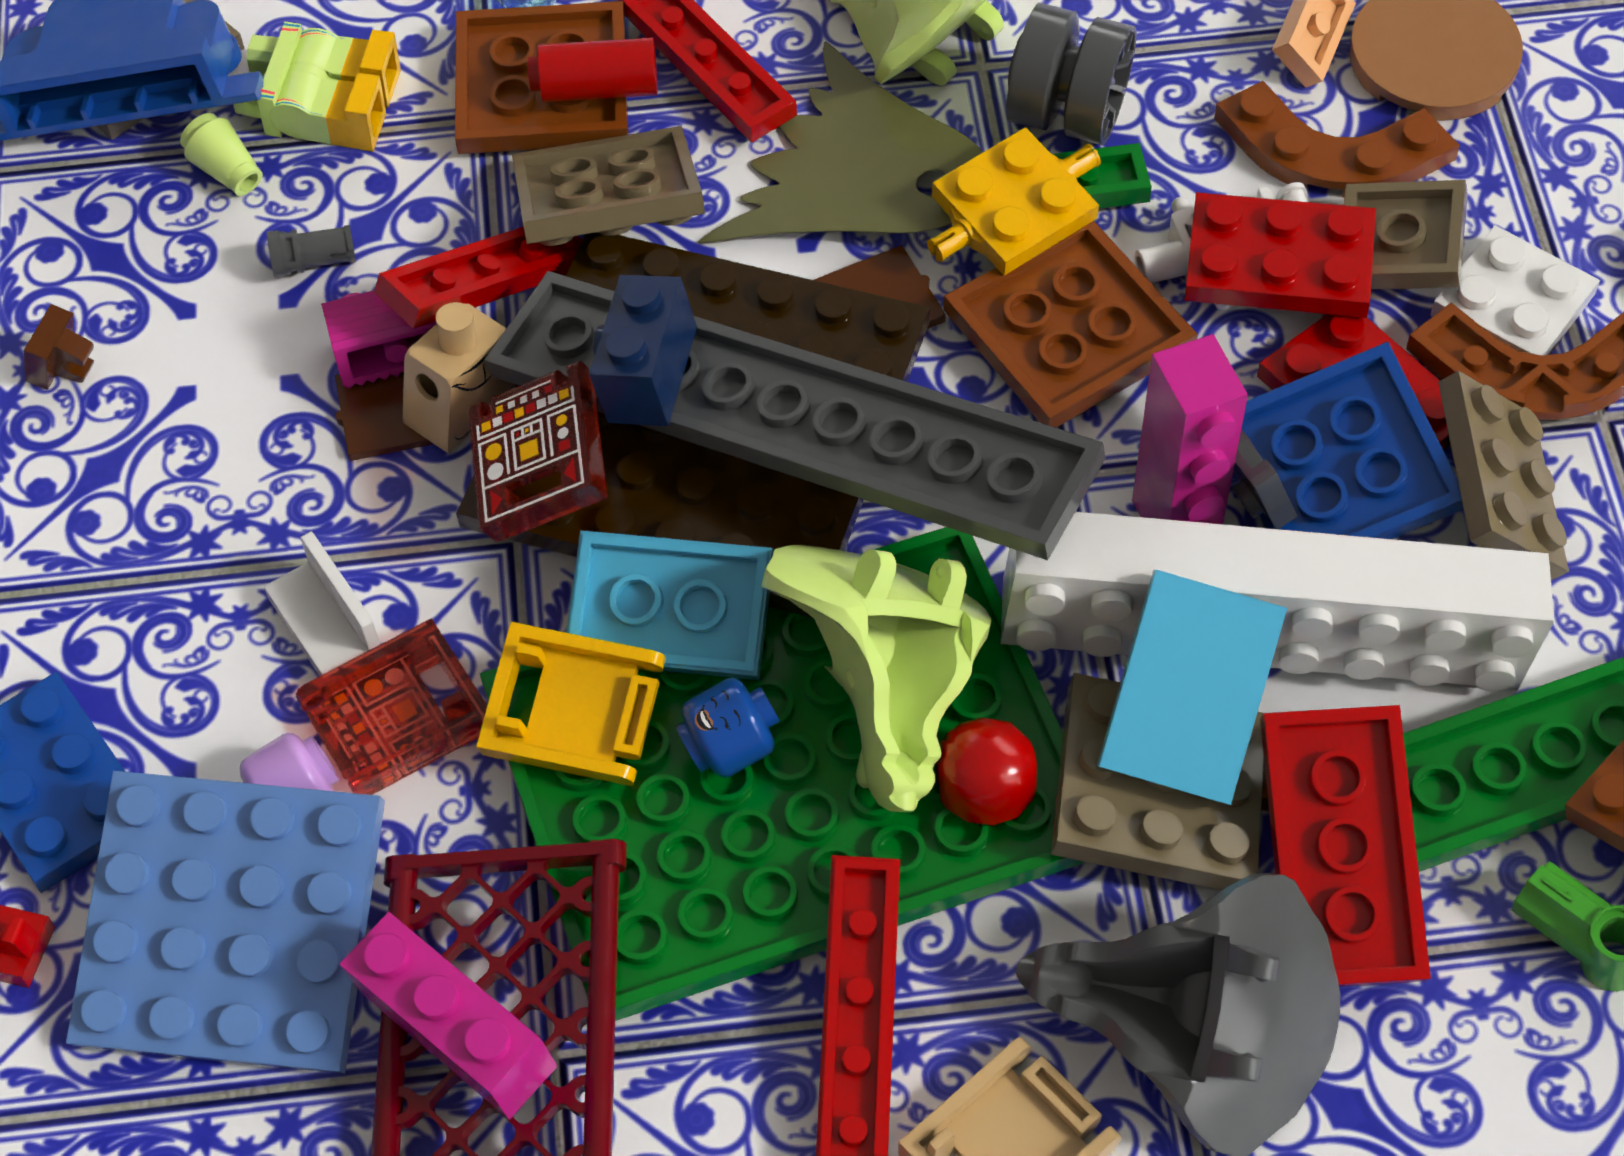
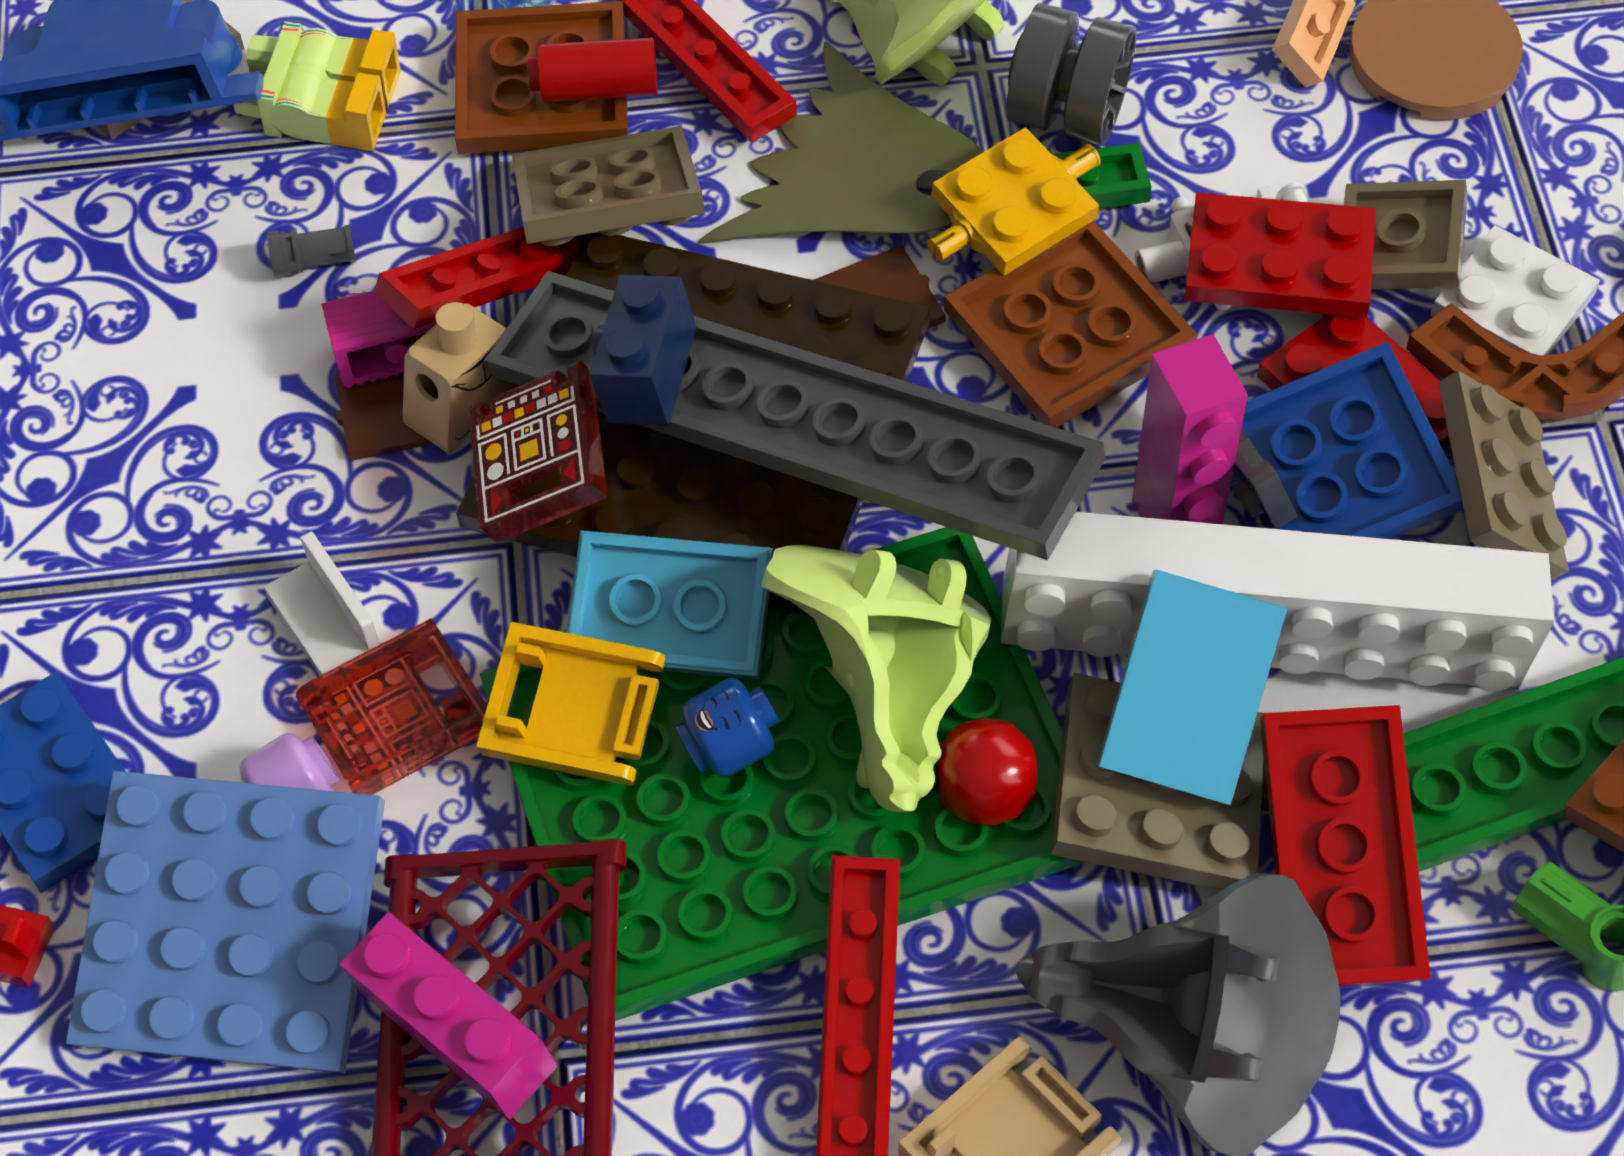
reddish brown tile [24,304,94,390] -> none
yellowish green cone [180,113,263,196] -> none
dark orange plate [1214,81,1460,197] -> none

